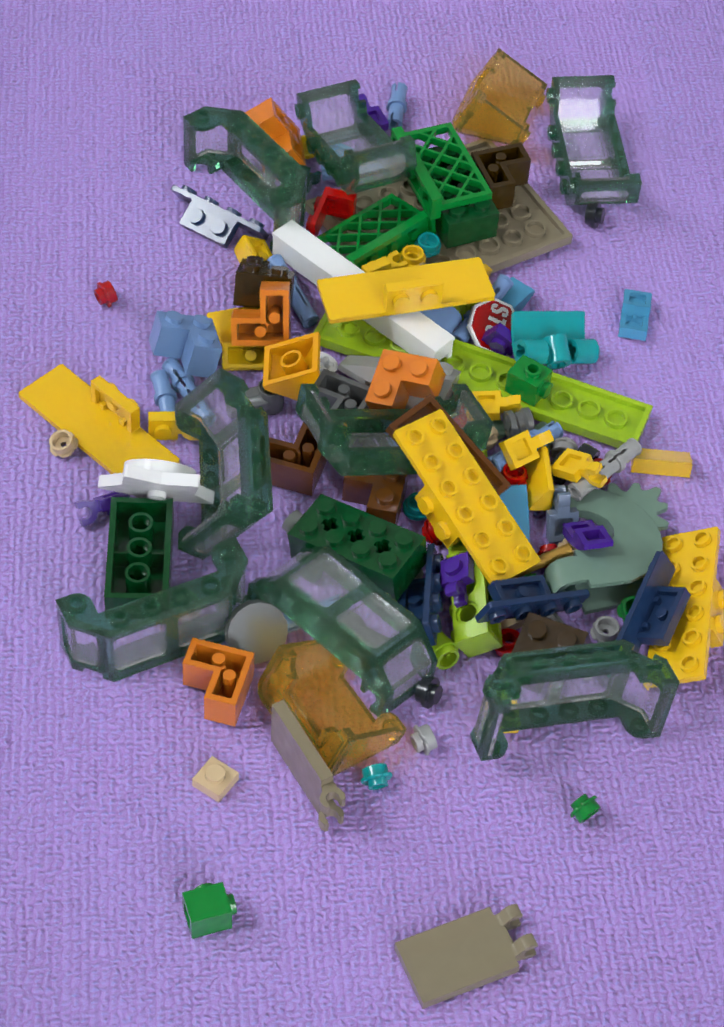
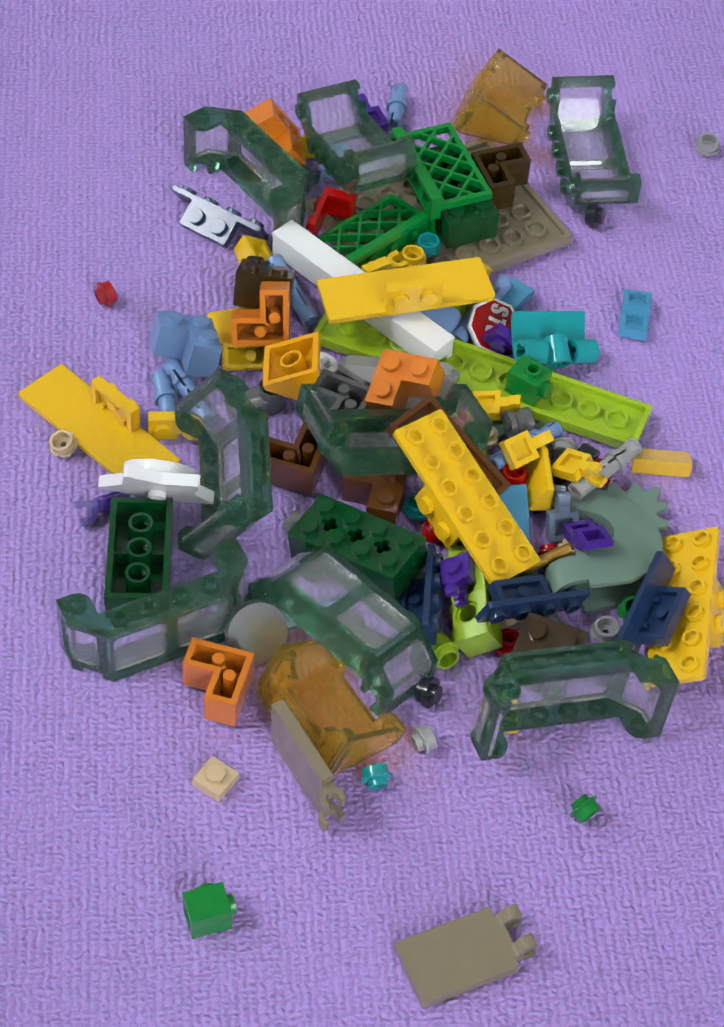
none -> light grey plate [695,133,720,157]

